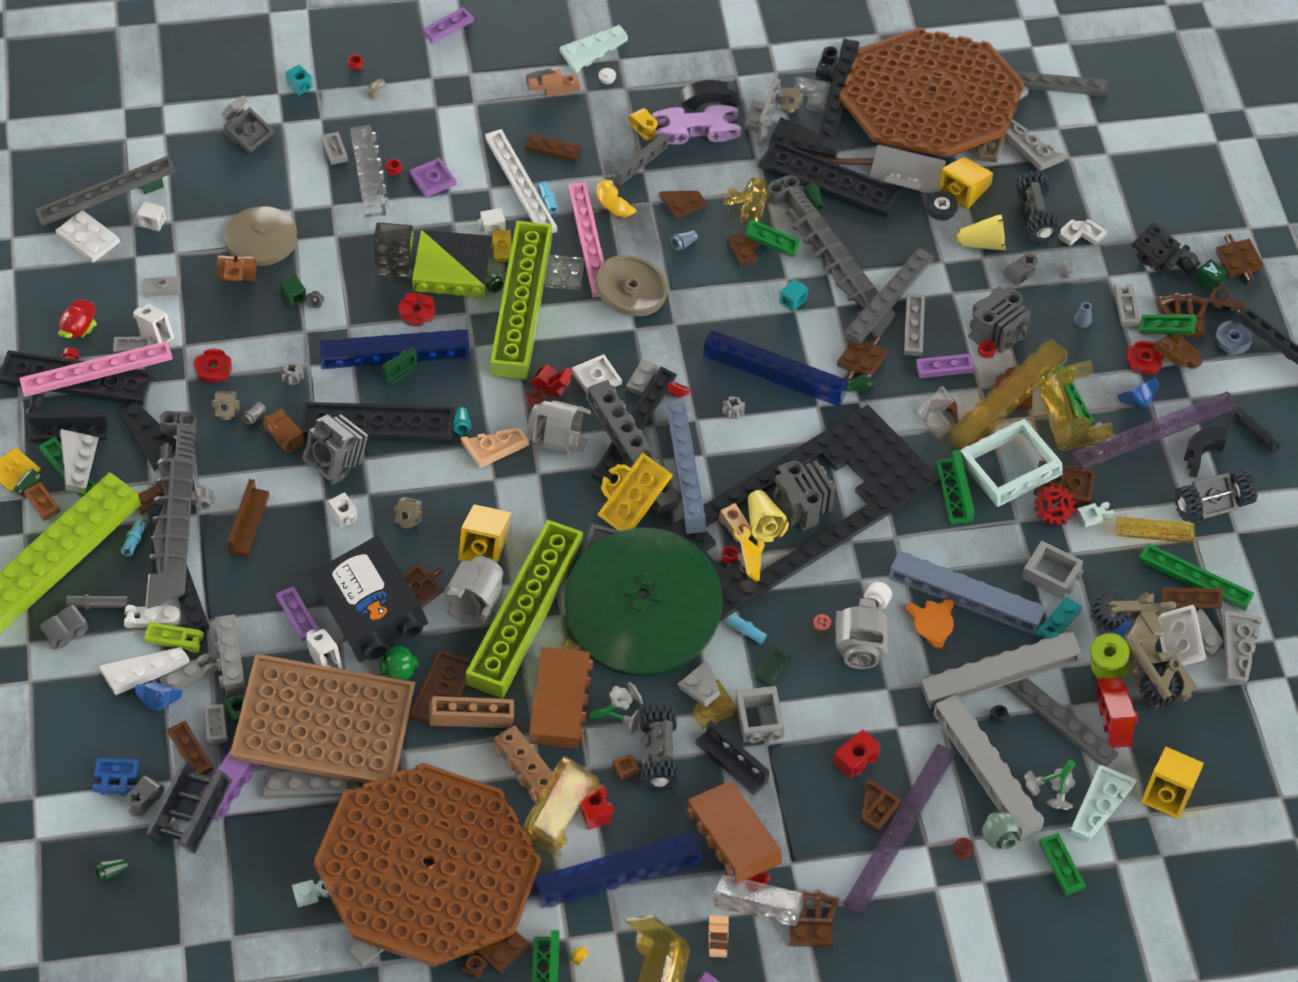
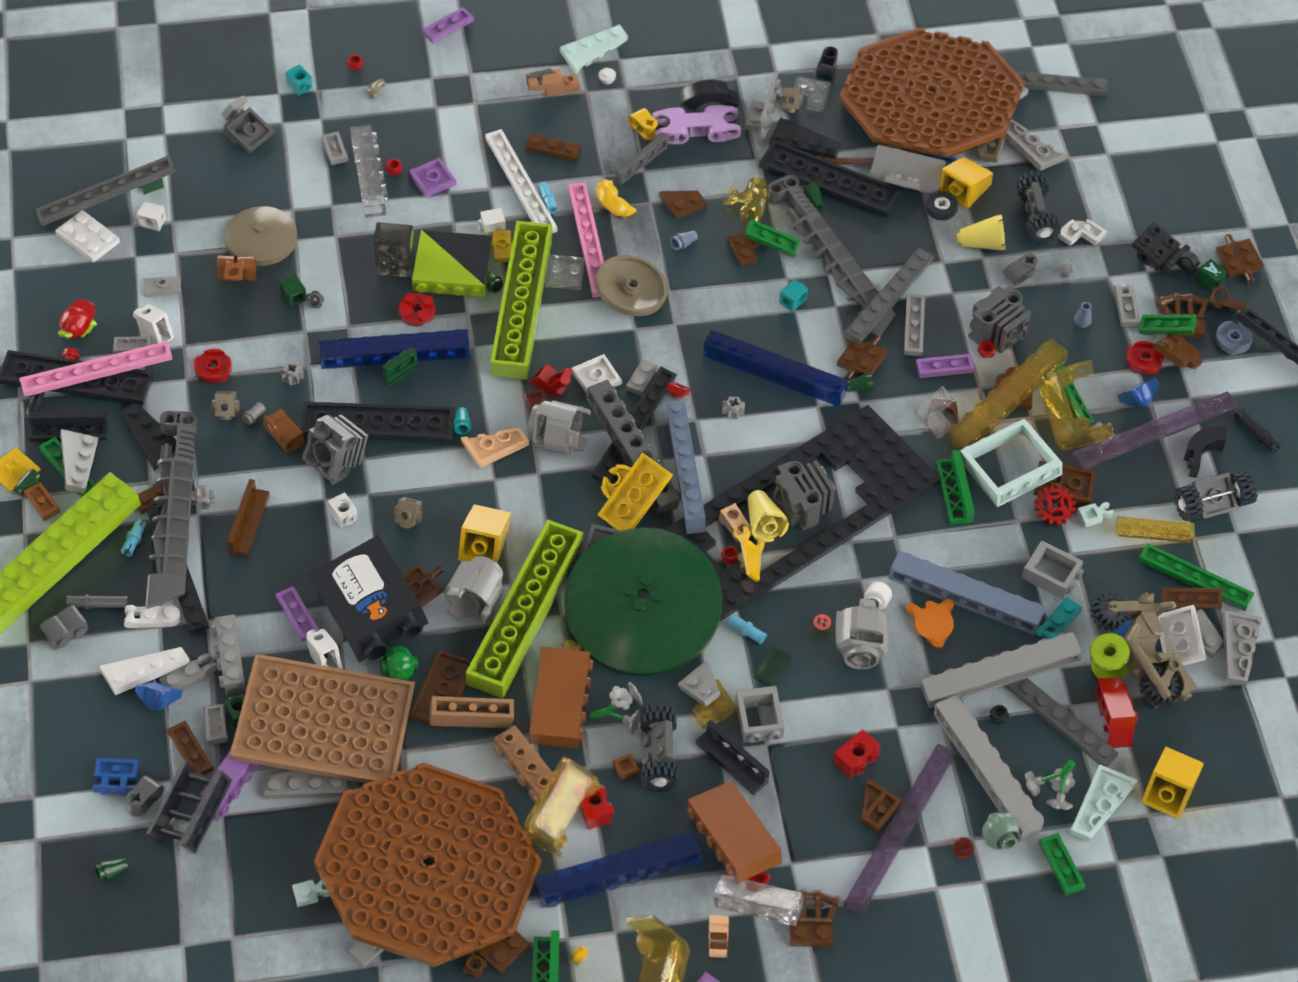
lime plate [144,622,204,653] -> none
black plate [819,38,860,140] -> none

